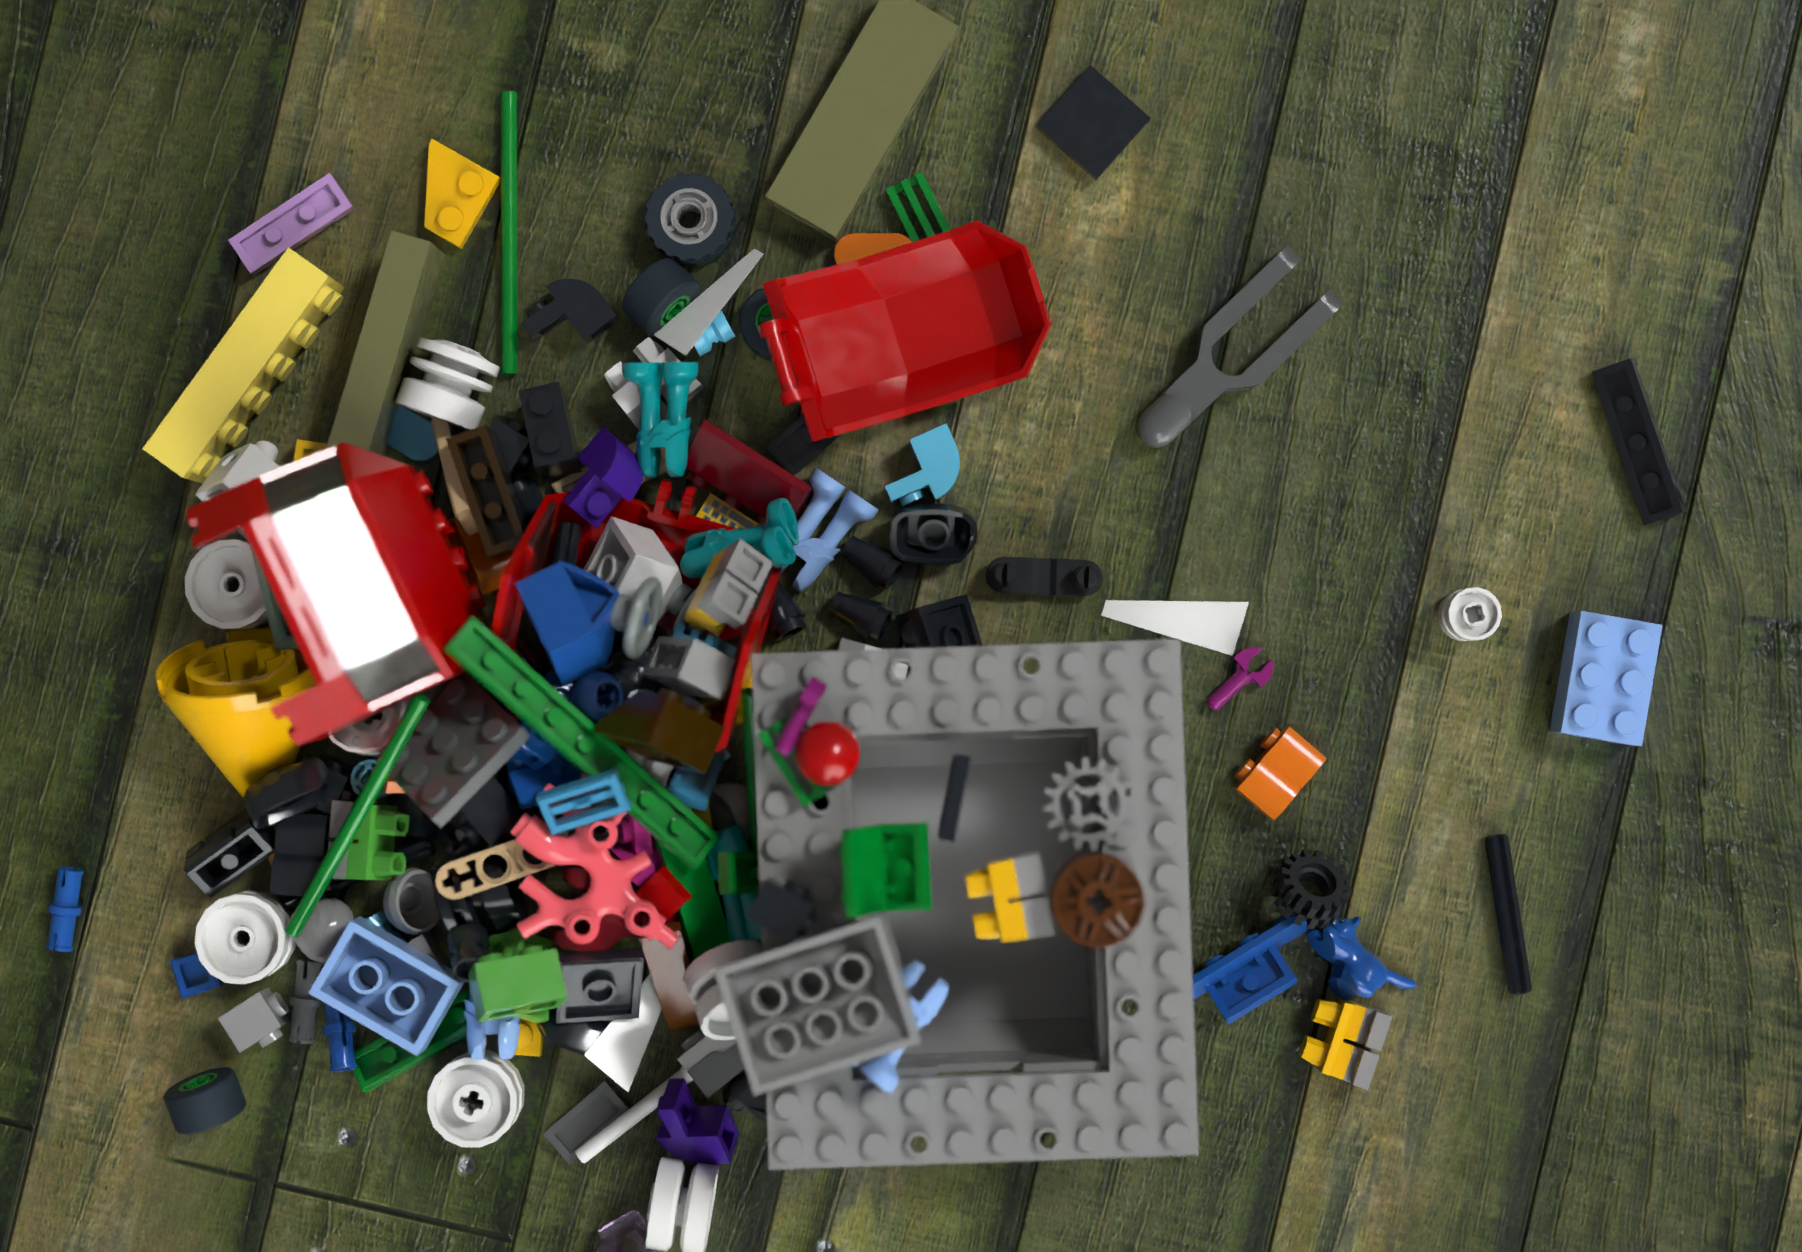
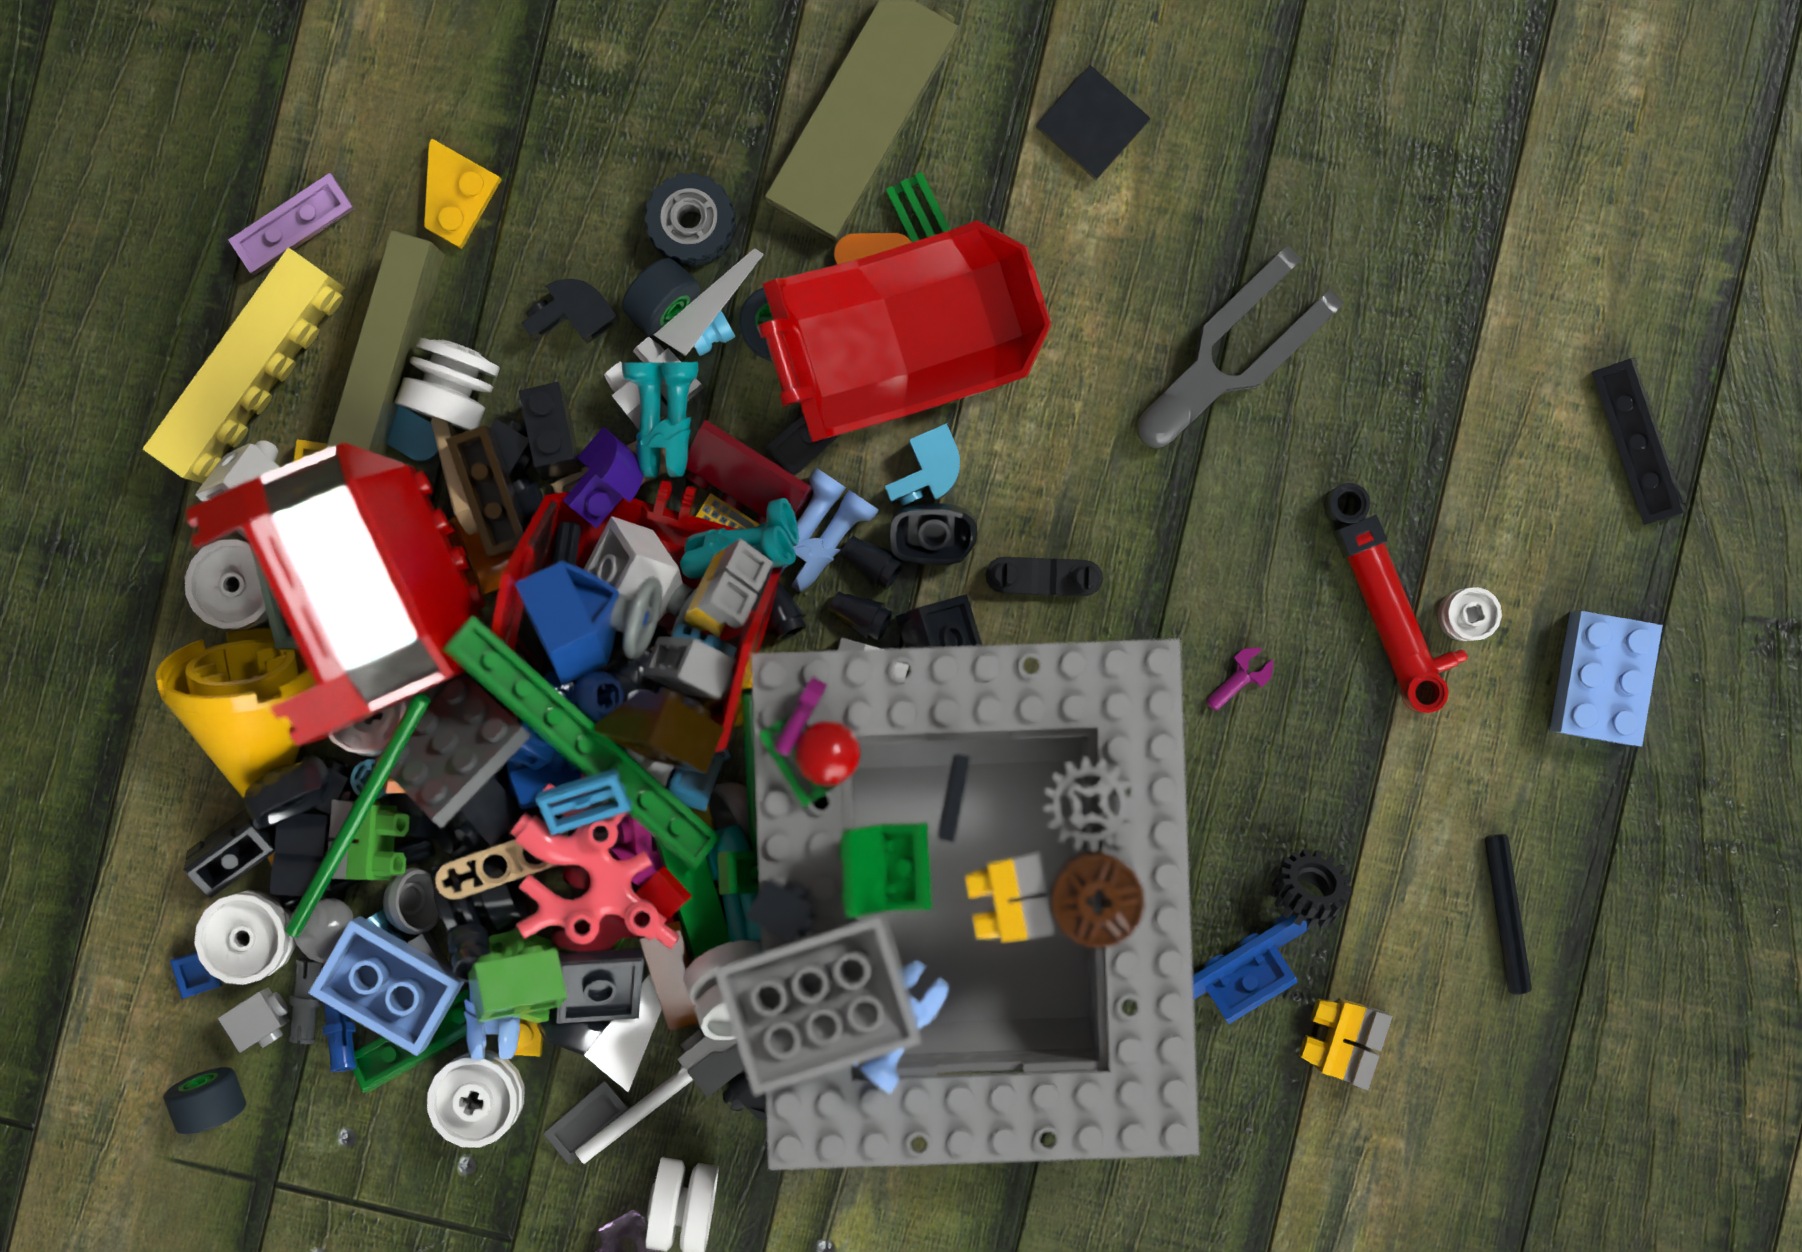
blue pin [46,866,84,952] -> none
green piece [501,91,518,375] -> none
dark purple brick [656,1078,739,1164] -> none
white sticker [1101,600,1249,656] -> none
orange brick [1233,726,1327,820] -> none
blue animal [1307,917,1416,1001] -> none
none -> red piece [1324,483,1468,713]

